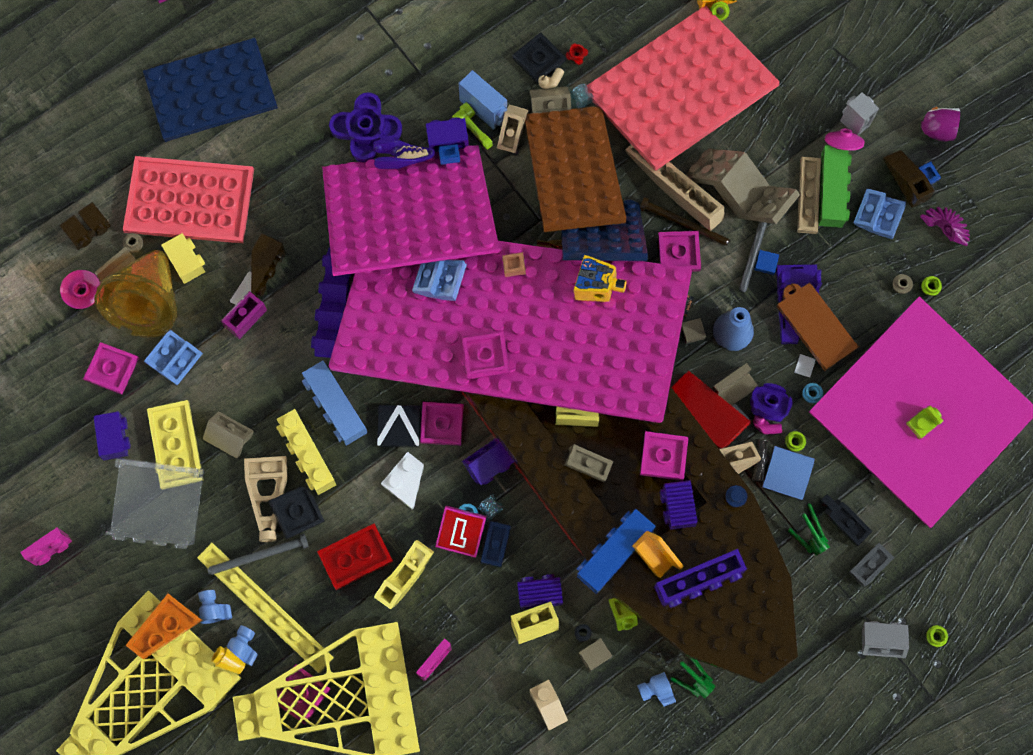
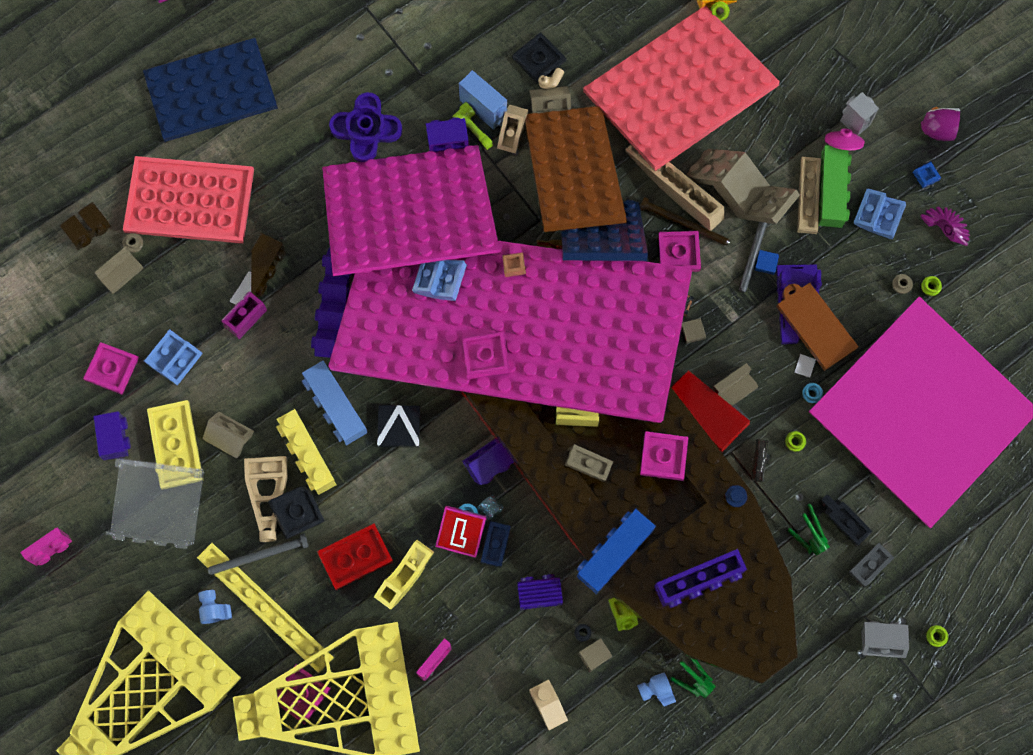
dark pink dish [60,270,101,309] -> none
clear yellow cone [94,250,178,337] -> none
orange wing [126,594,202,659] -> none
light yellow brick [161,233,205,284] -> none
yellow cone [211,646,245,675] -> none
medium blue piece [226,625,258,666] -> none
dark purple animal [373,138,435,169] -> none
white wing [381,452,424,510] -> none
dark pink tile [420,402,464,446] -> none
blue tile [438,144,461,165] -> none
light yellow brick [511,602,559,644] -> none
red plate [566,43,588,65] -> none
clear light blue wheel [570,84,594,108] -> none
torso [574,255,627,302] -> none
light orange panel [632,531,684,578] -> none
dark purple brick [660,480,697,530] -> none
medium blue cone [713,307,754,351] -> none
tan slope [719,442,761,474] -> none
dark purple plate [750,383,792,422] -> none
dark pink arm [753,415,782,435] -> none
medium blue slope [762,446,815,500] -> none
dark brown slope [883,150,935,208] -> none
lime bracket [906,405,944,439] -> none

